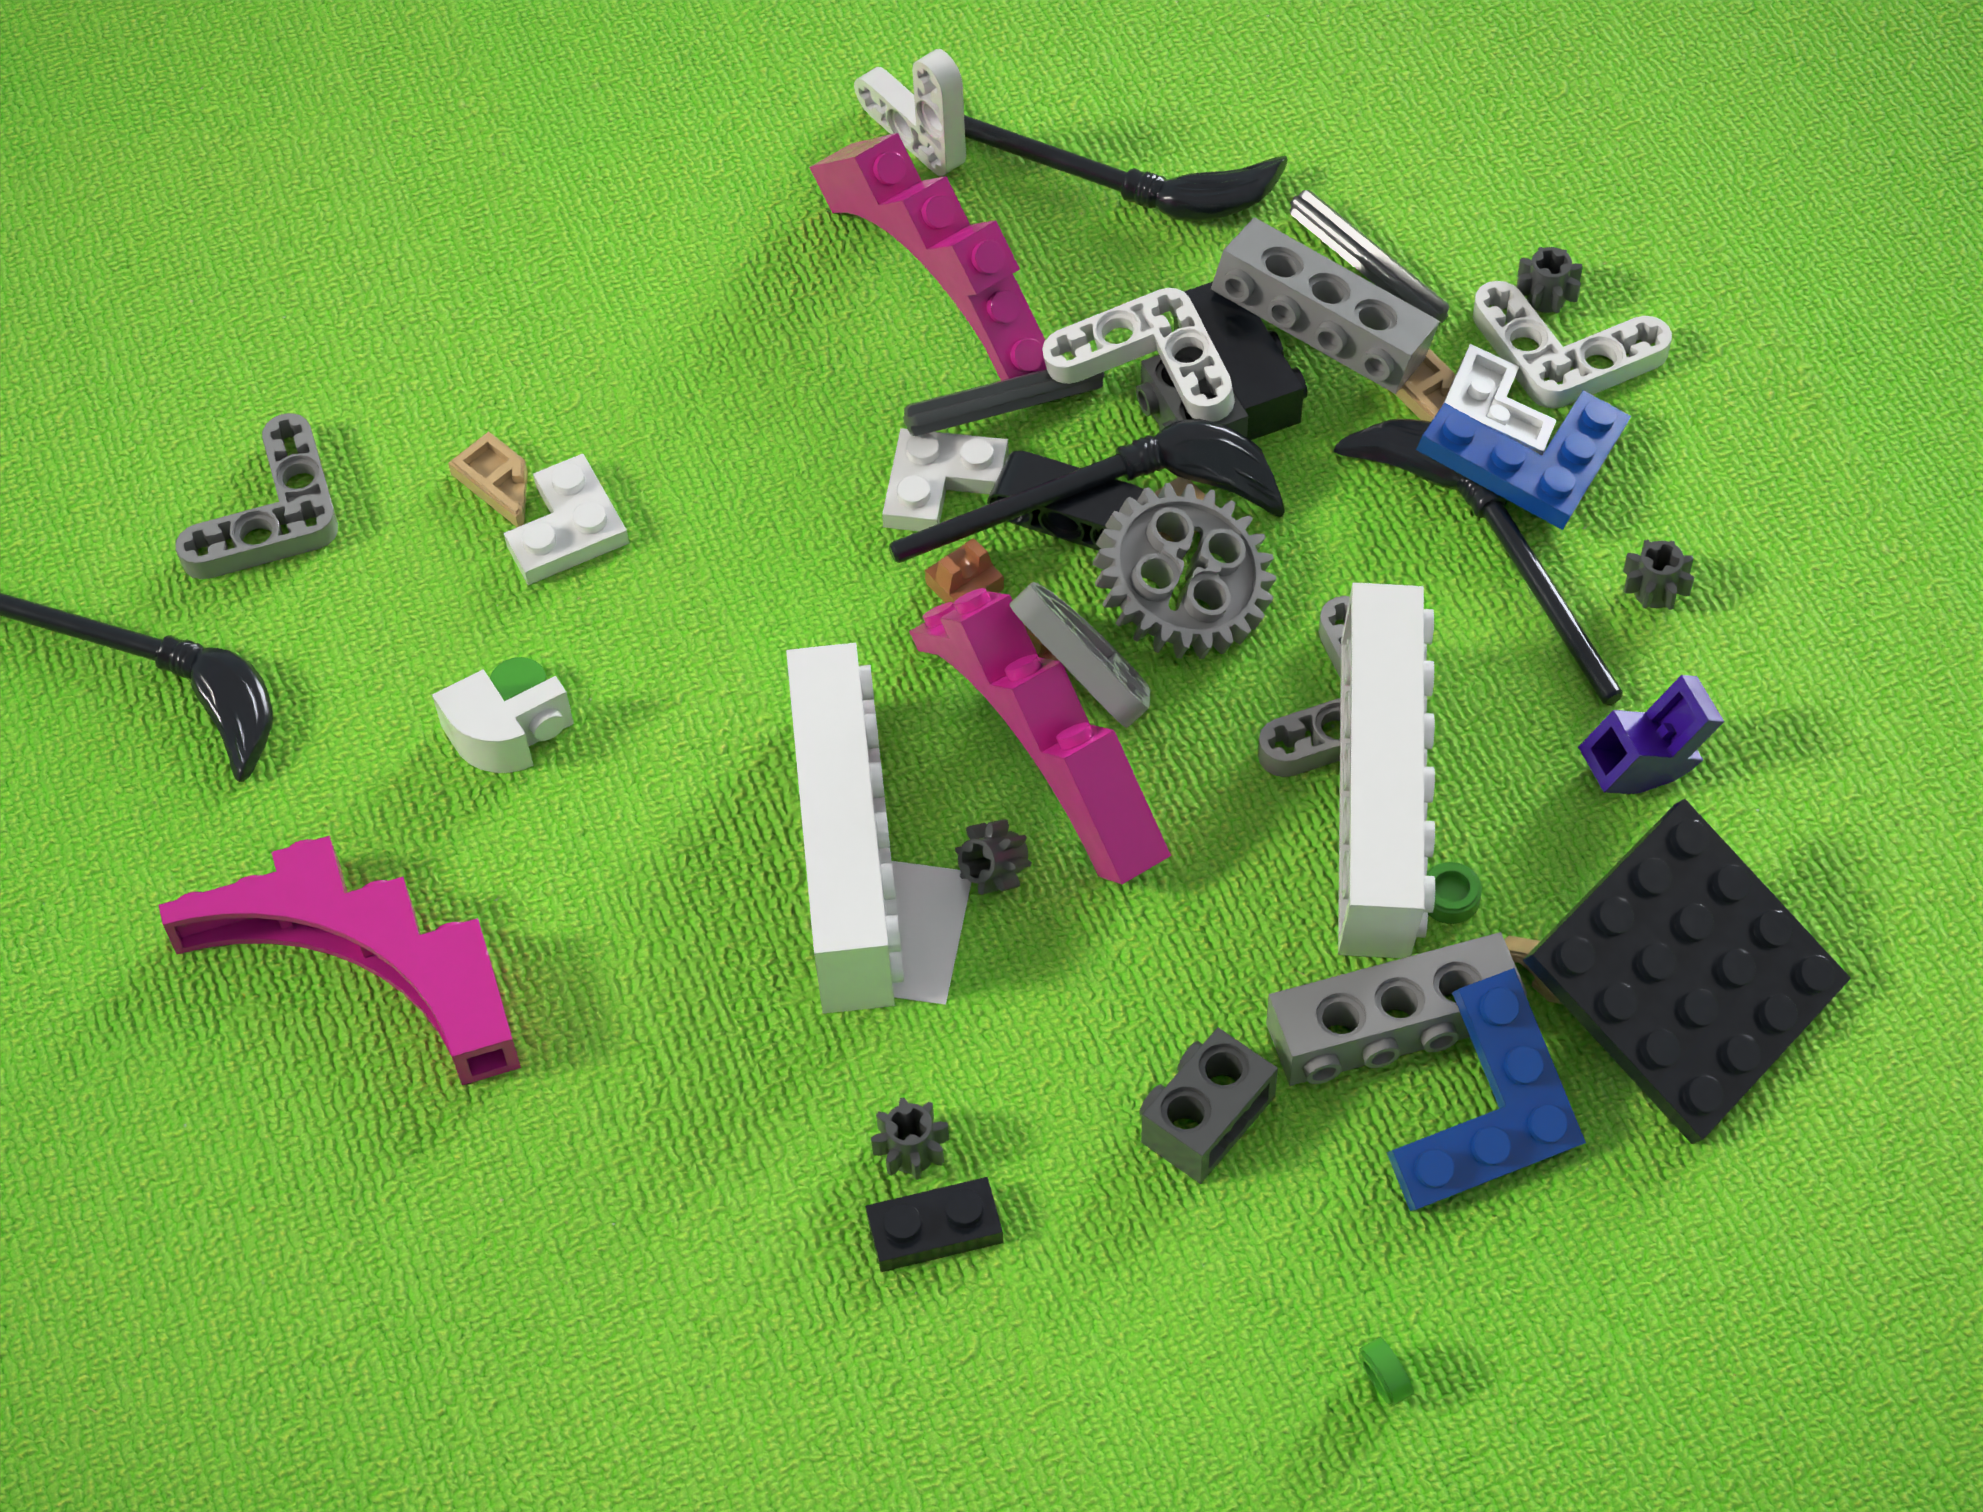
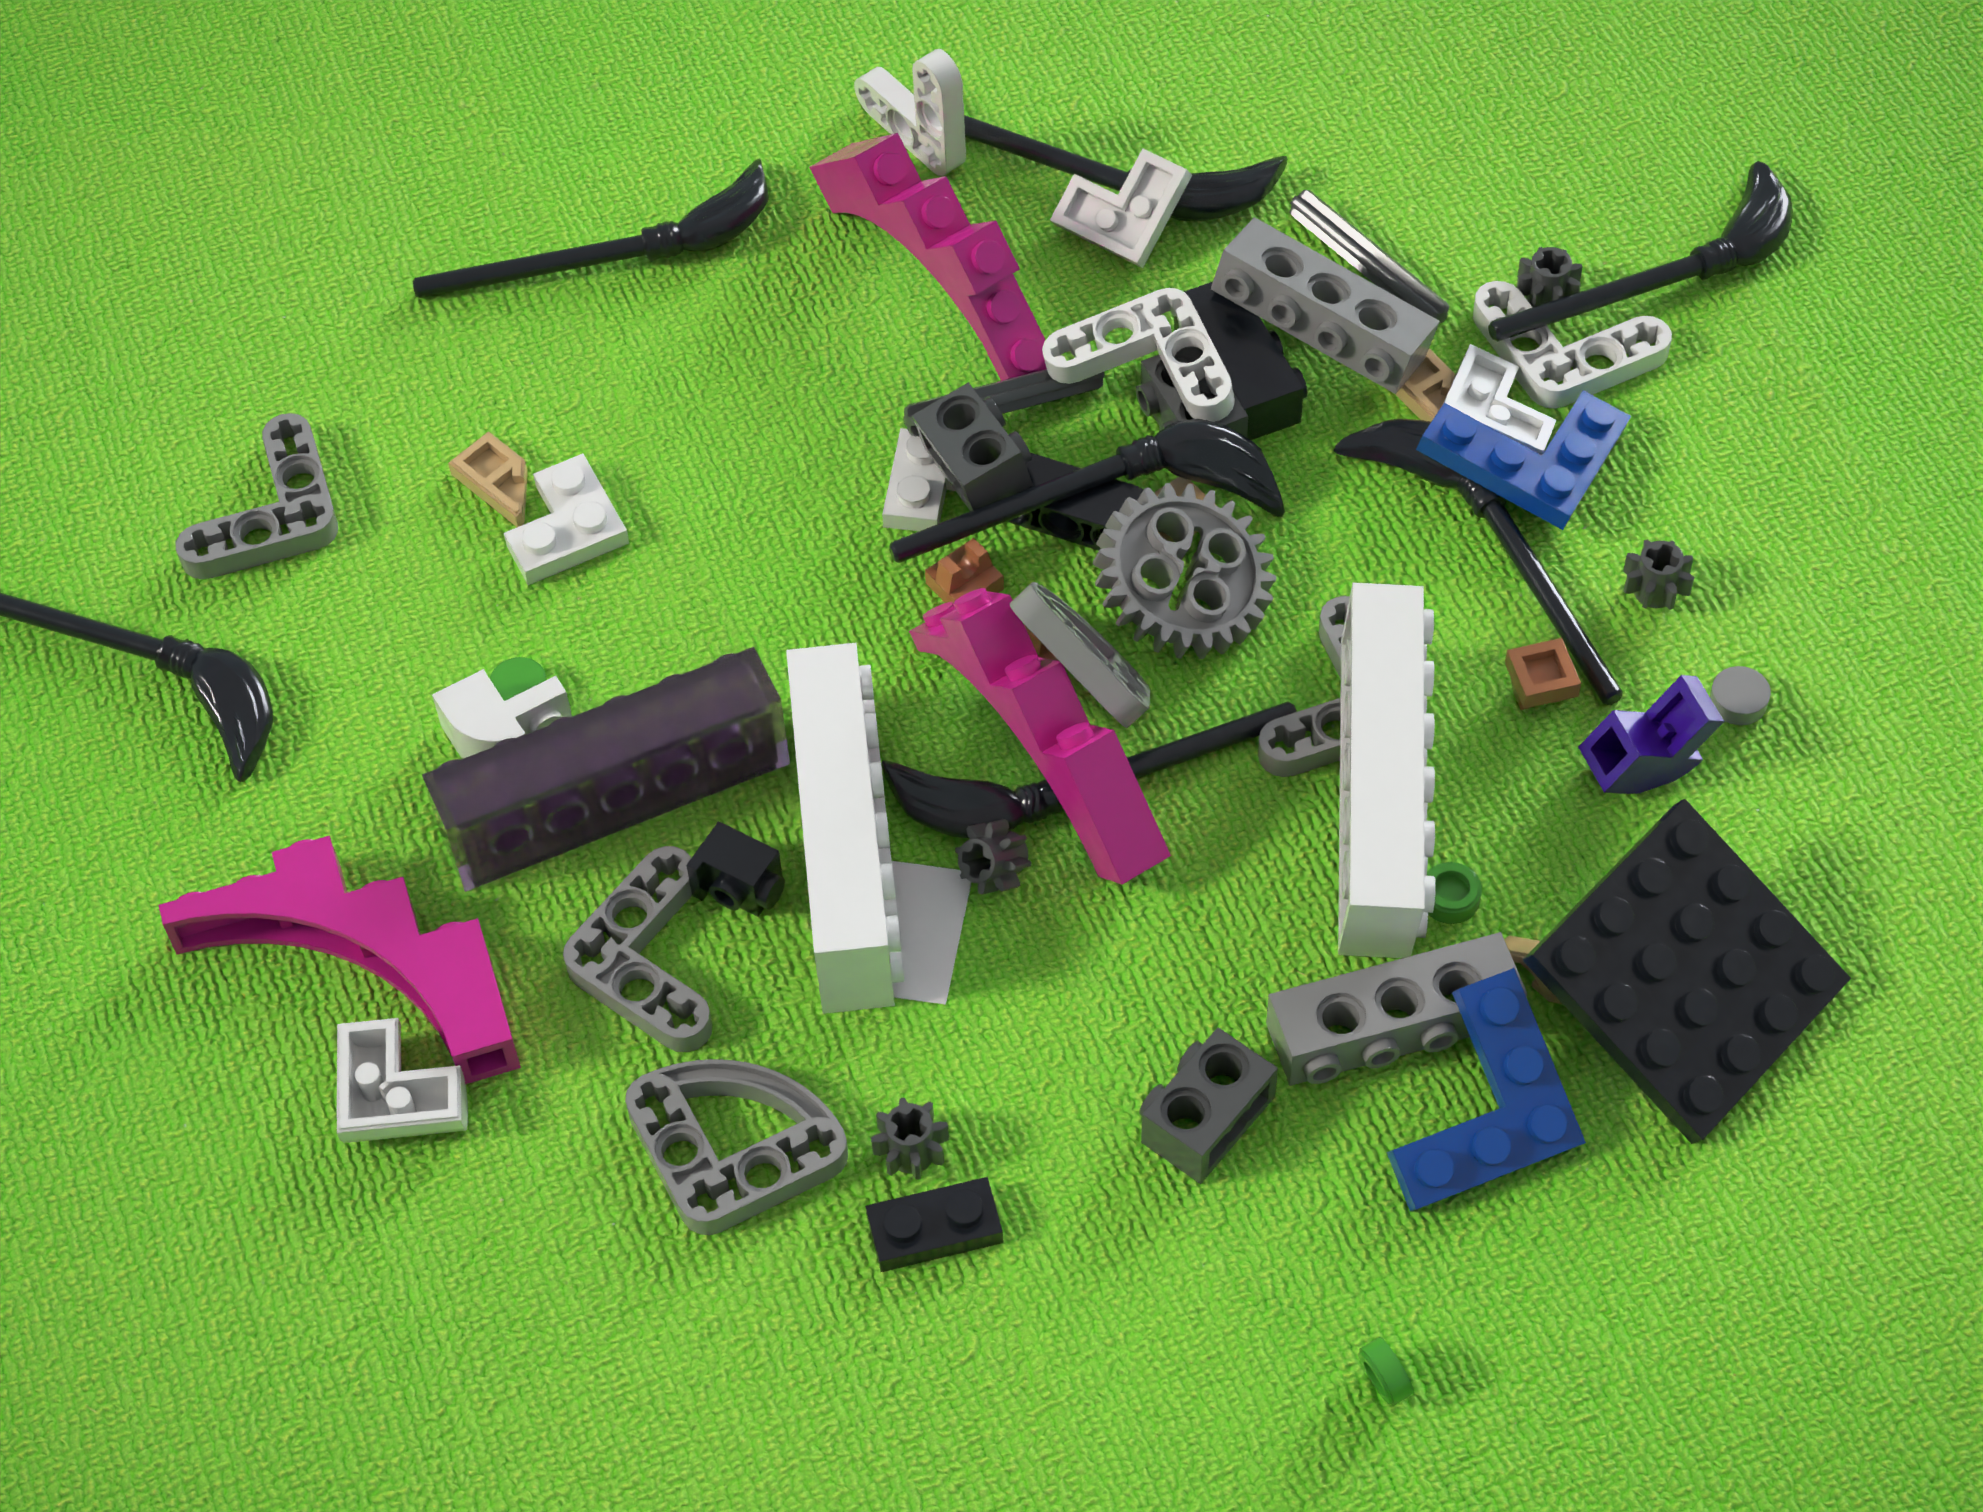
none -> white brick [337,1018,468,1143]
none -> black piece [412,158,769,298]
none -> brick [422,647,790,892]
none -> light grey beam [563,846,713,1052]
none -> light grey beam [625,1059,848,1235]
none -> black brick [686,821,785,917]
none -> black piece [881,701,1297,838]
none -> dark grey brick [912,382,1033,511]
none -> white plate [1050,149,1192,268]
none -> black piece [1488,161,1793,342]
none -> nougat tile [1505,638,1581,710]
none -> light grey tile [1709,666,1771,725]

